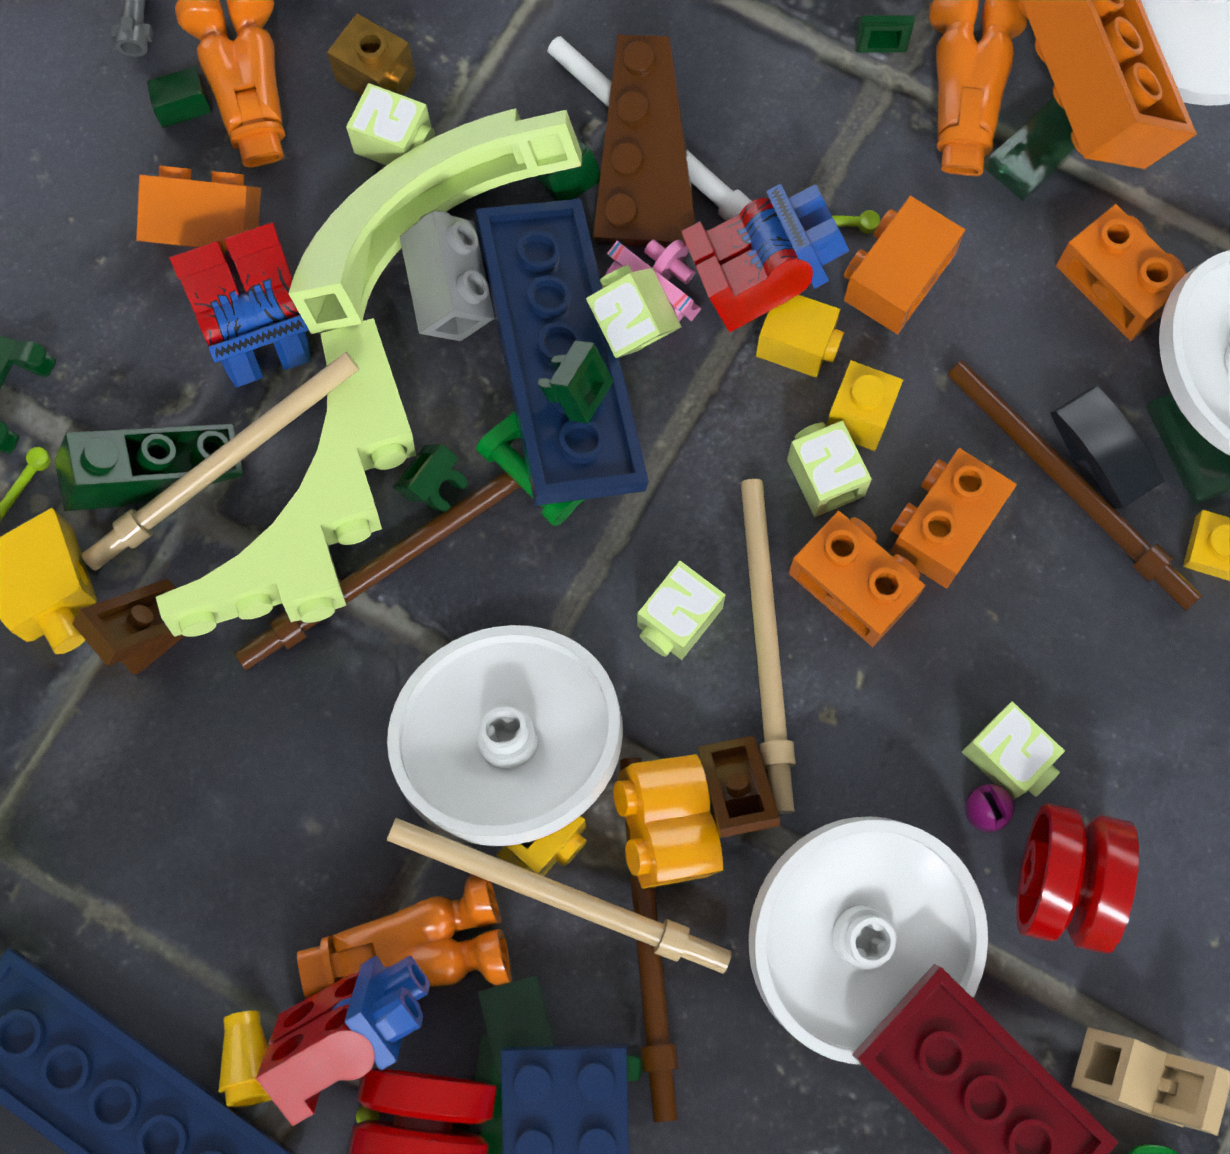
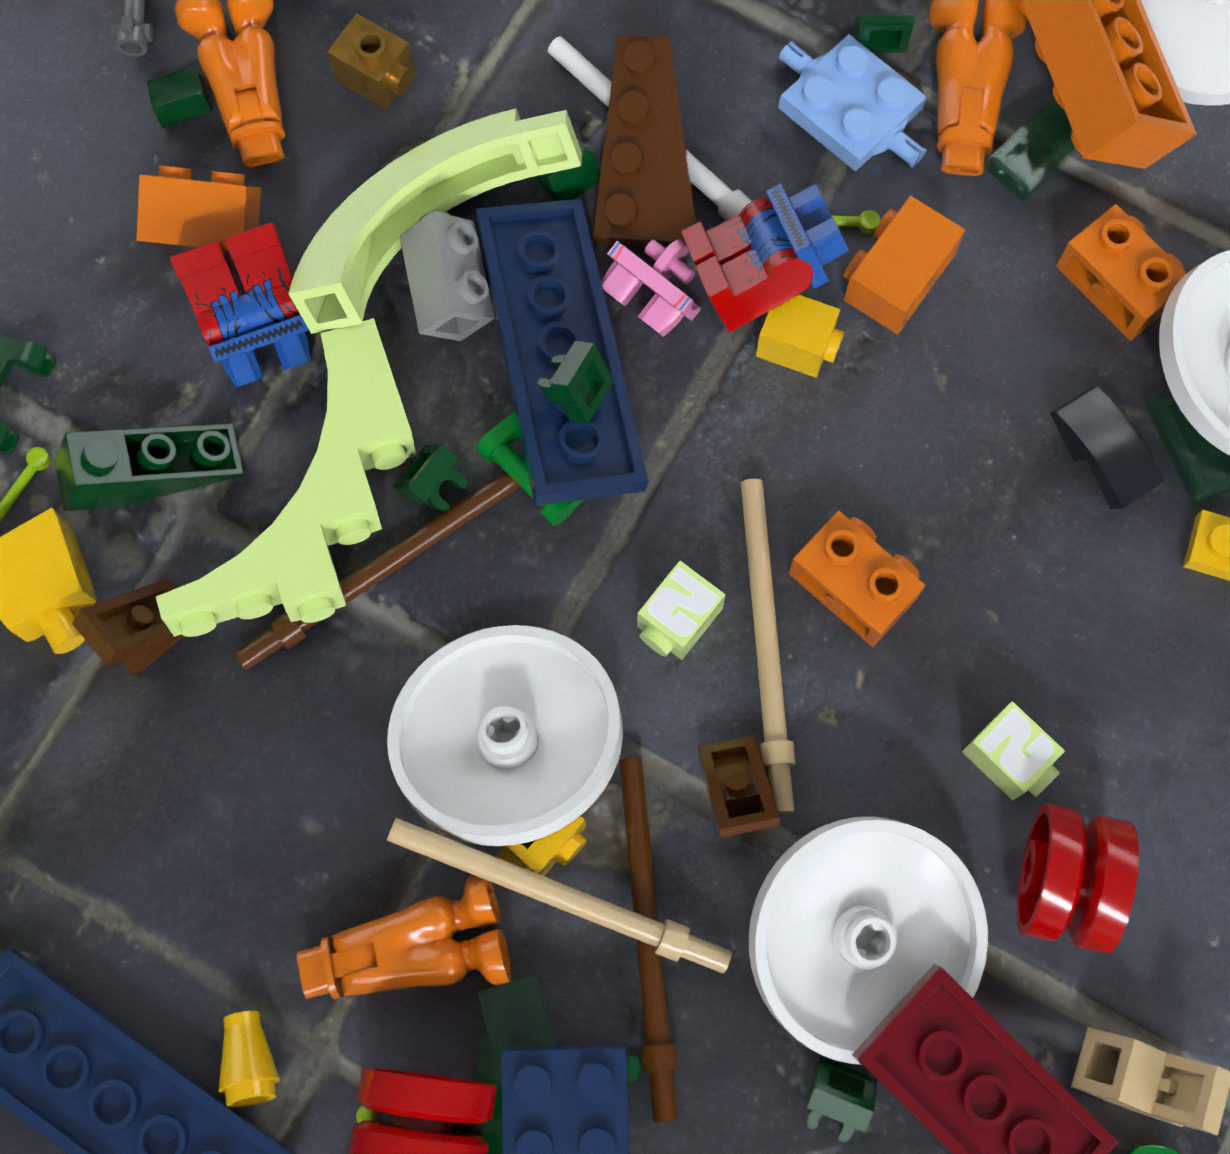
tan bar [82,352,360,571] -> none
hips [256,955,430,1126] -> none
yellowish green brick [346,83,435,166] -> none
yellowish green brick [586,265,682,358] -> none
light orange brick [613,754,723,889] -> none
brick [787,420,872,518] -> none
yellow brick [826,360,903,451] -> none
orange brick [890,448,1017,589] -> none
reddish brown bar [947,360,1202,611] -> none
magenta hinge [965,784,1015,833] -> none
none -> light blue plate [778,34,927,172]
none -> dark green tile [806,1056,877,1143]

